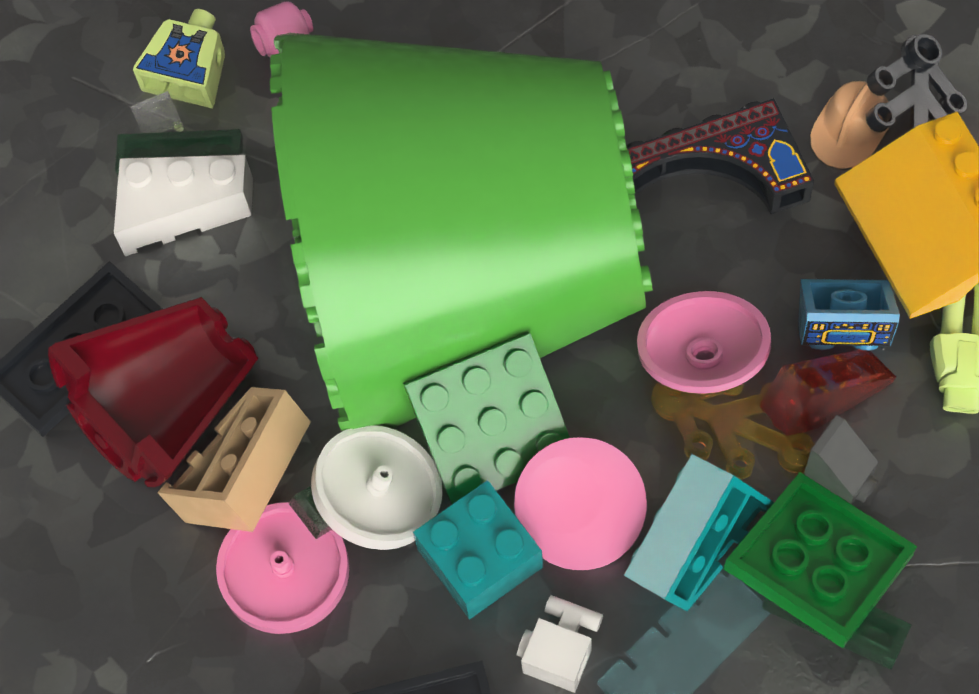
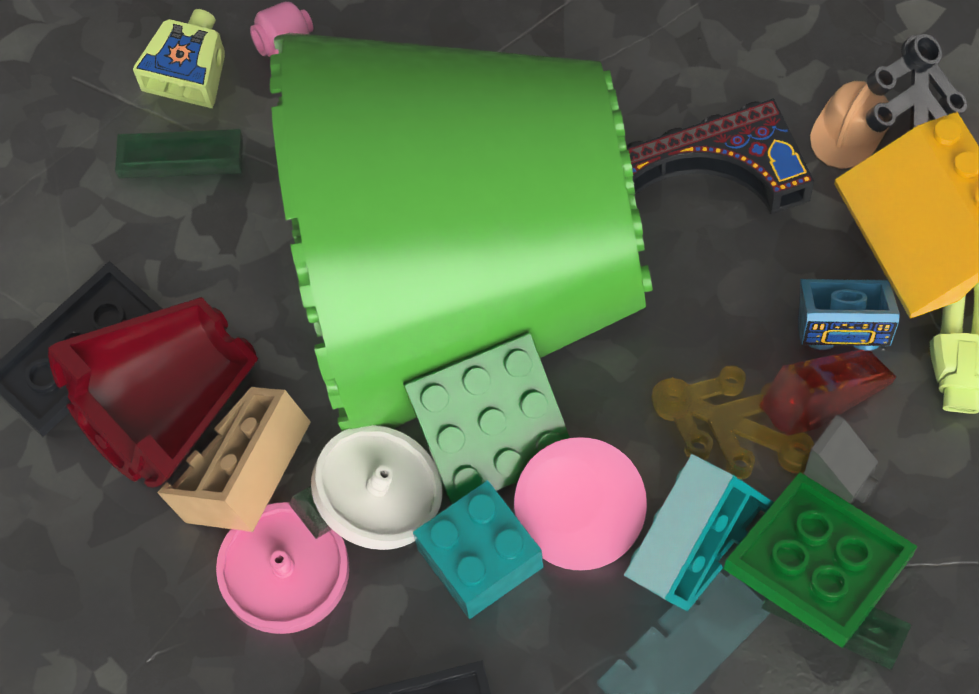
white wedge [114,155,253,256] -> none
clear tile [130,91,185,145] -> none
white brick [517,595,603,693] -> none
bright pink dish [637,291,771,394] -> none

